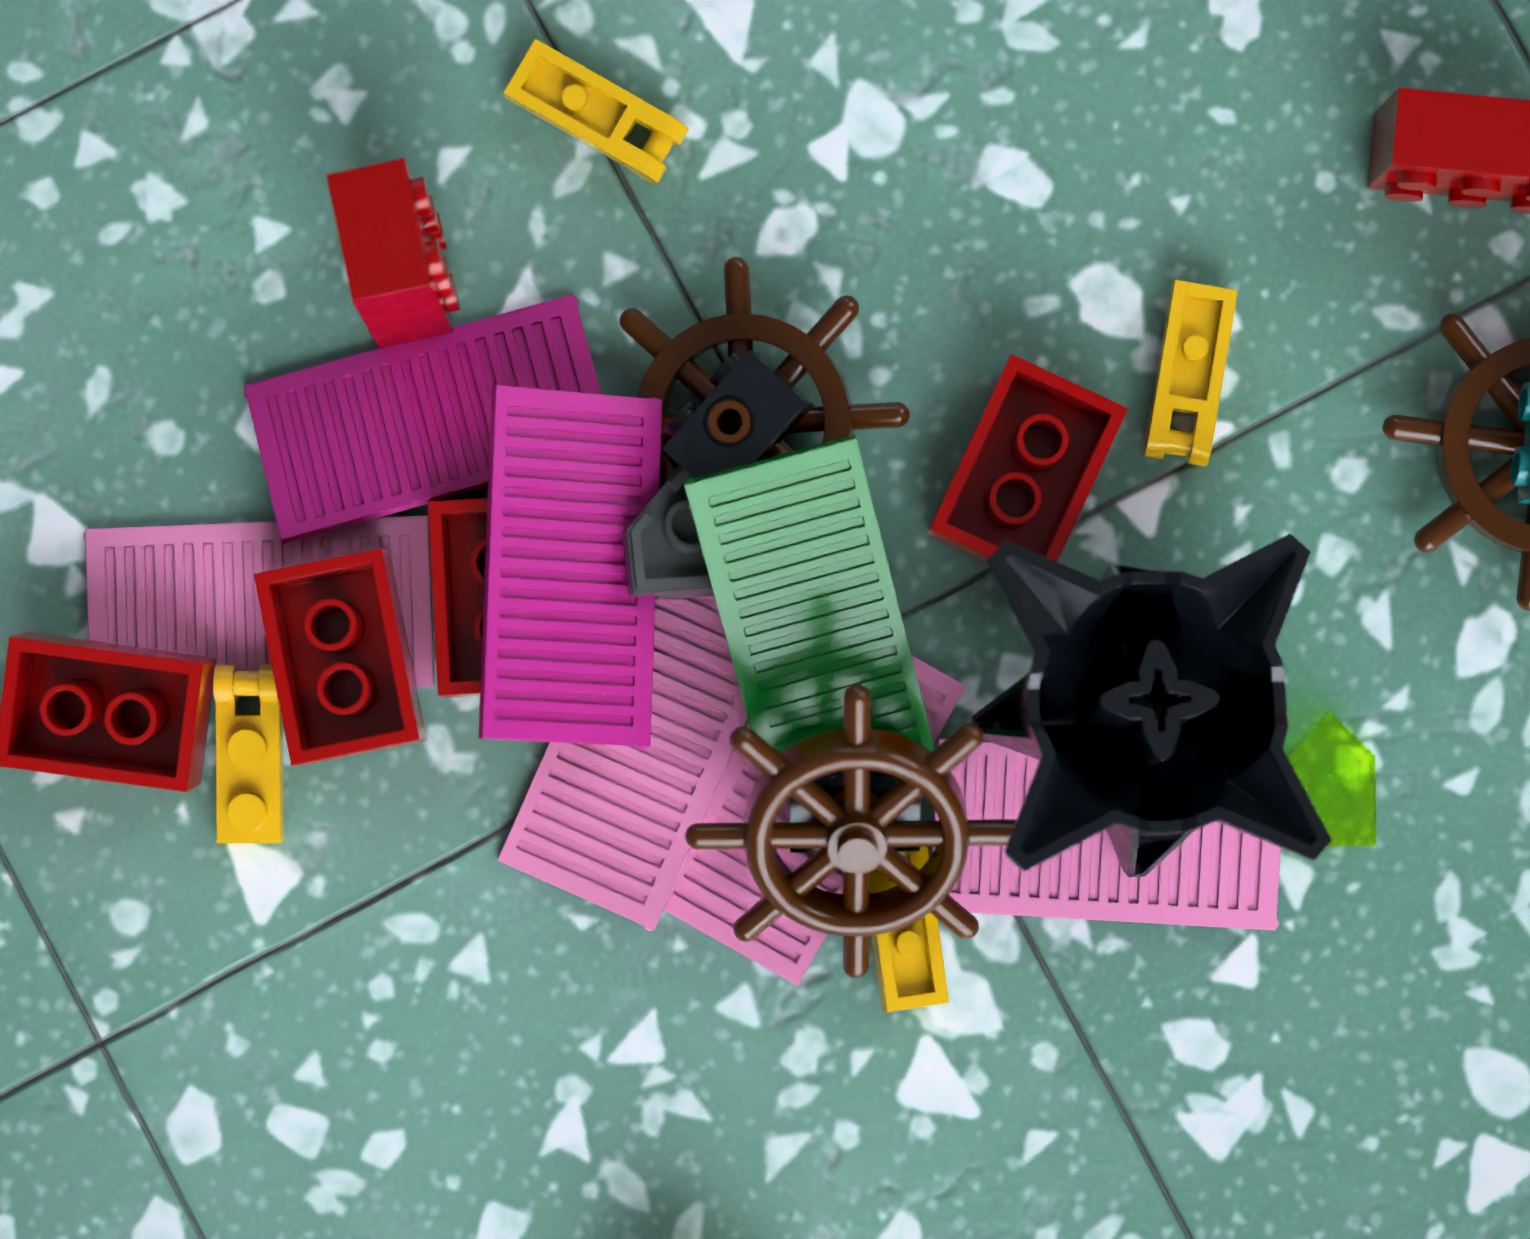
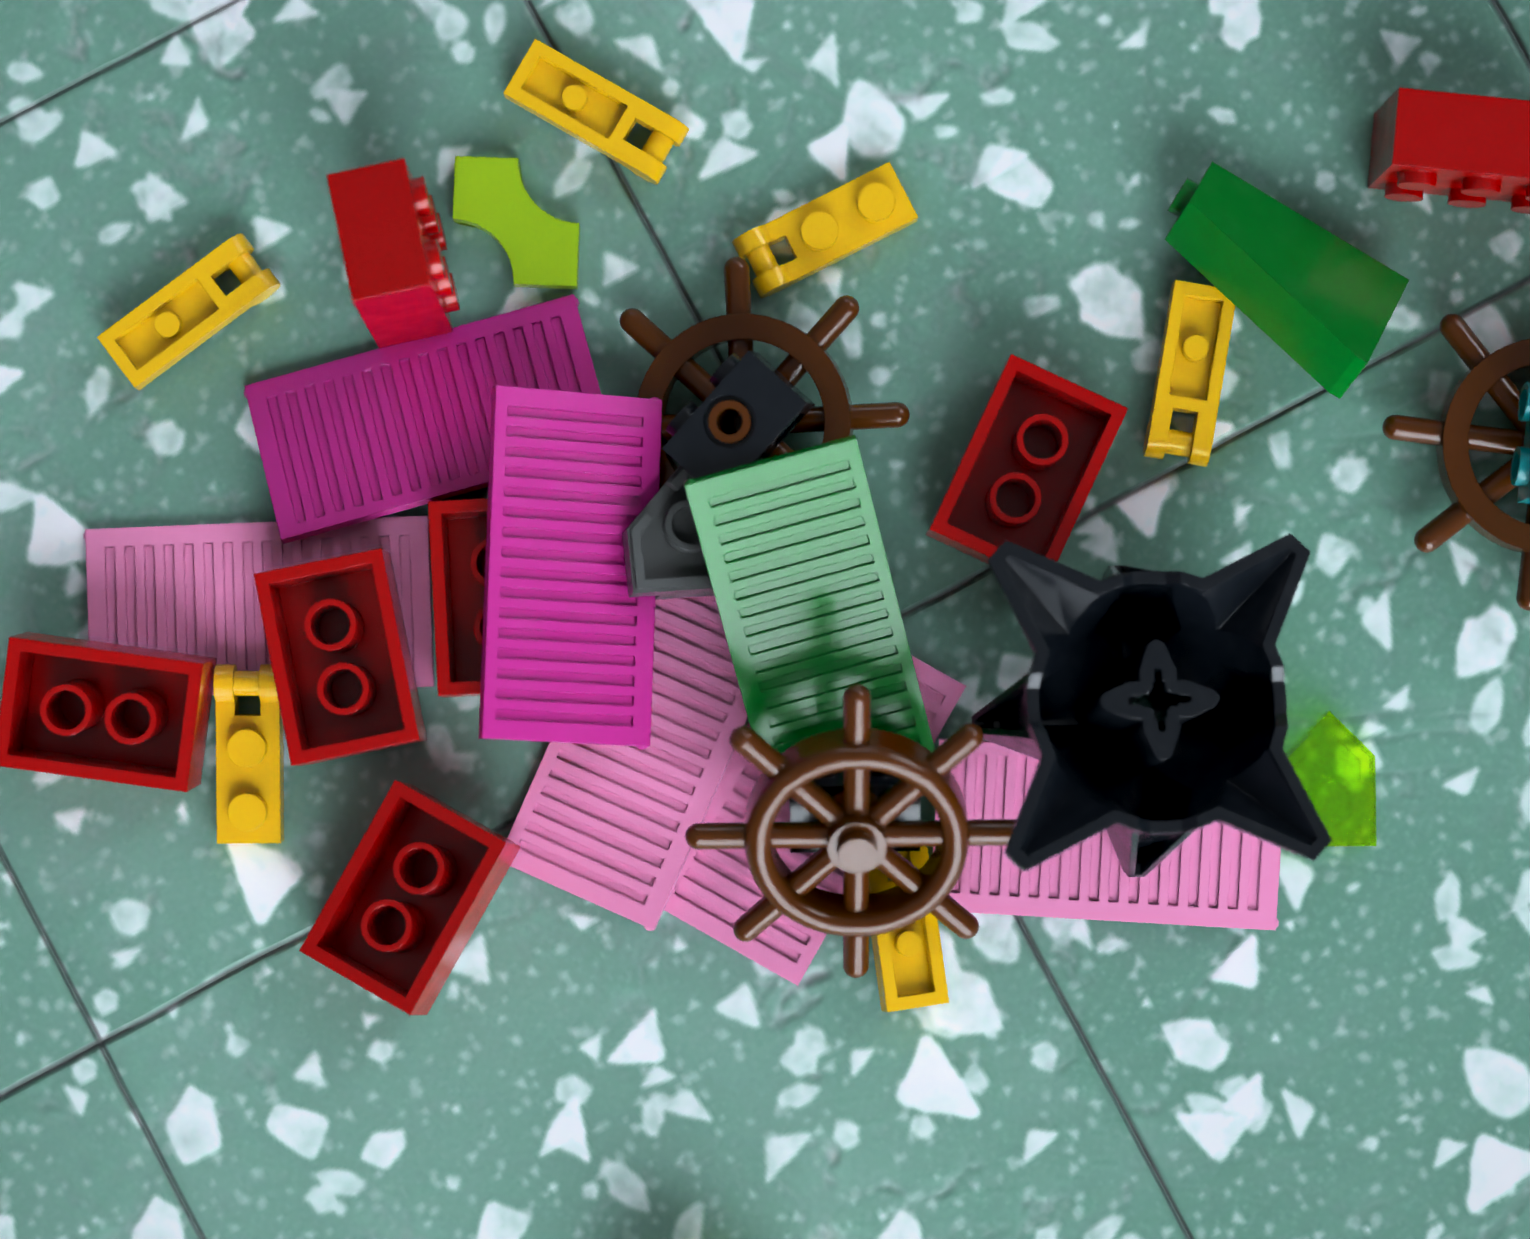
none -> yellow plate [97,233,281,391]
none -> red brick [299,780,521,1015]
none -> lime tile [453,156,580,289]
none -> yellow plate [732,161,918,299]
none -> green slope [1165,162,1409,399]

